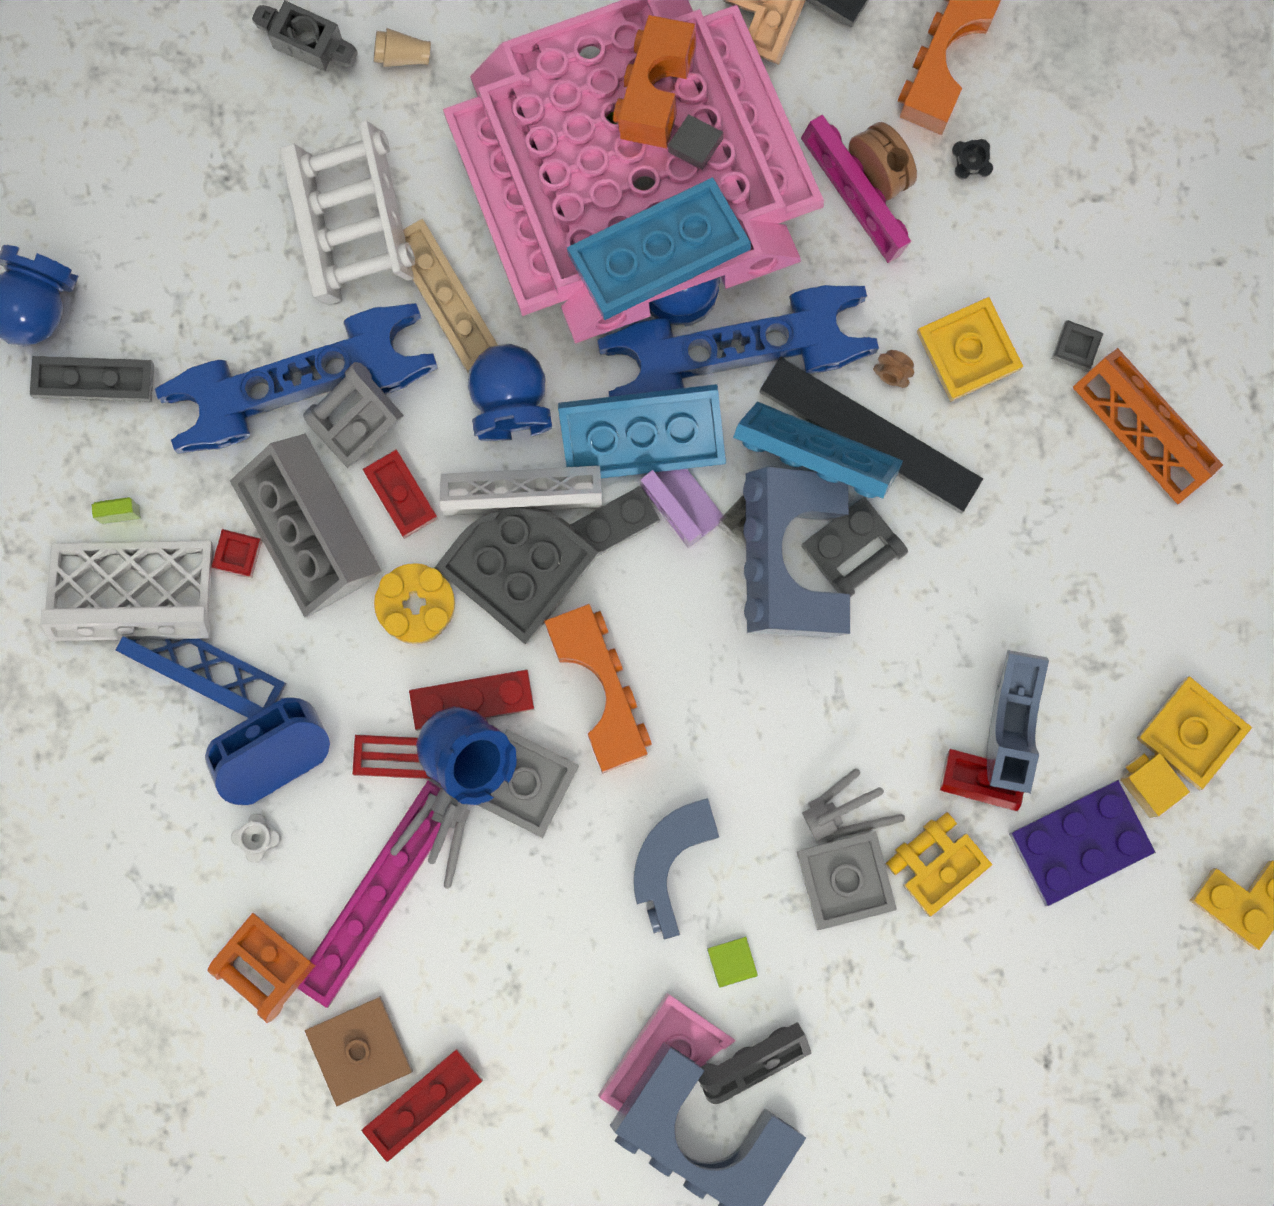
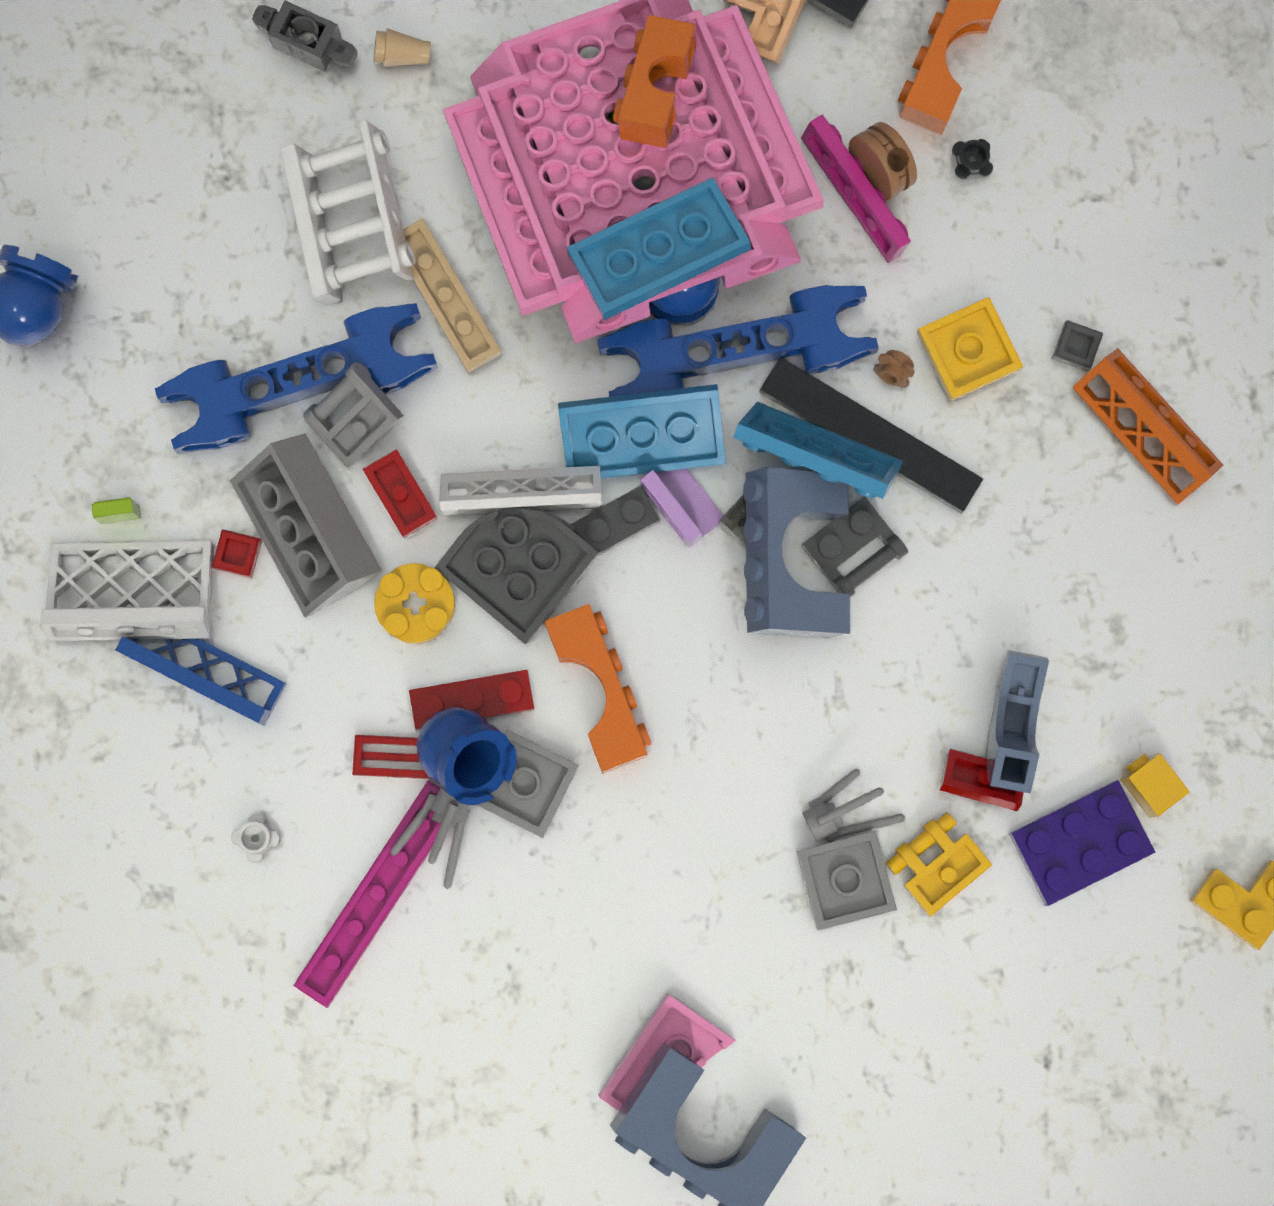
dark grey plate [30,356,154,402] -> none
blue brick [205,697,330,805] -> none
orange plate [208,913,316,1023] -> none
medium nougat plate [304,996,413,1107] -> none
red plate [361,1049,483,1162] -> none
blue tile [468,343,552,441] -> none
sand blue arch [633,798,719,940] -> none
dark grey tile [668,114,723,170] -> none
dark grey plate [698,1022,812,1104] -> none
lime tile [707,937,758,988] -> none
yellow plate [1136,676,1253,790] -> none

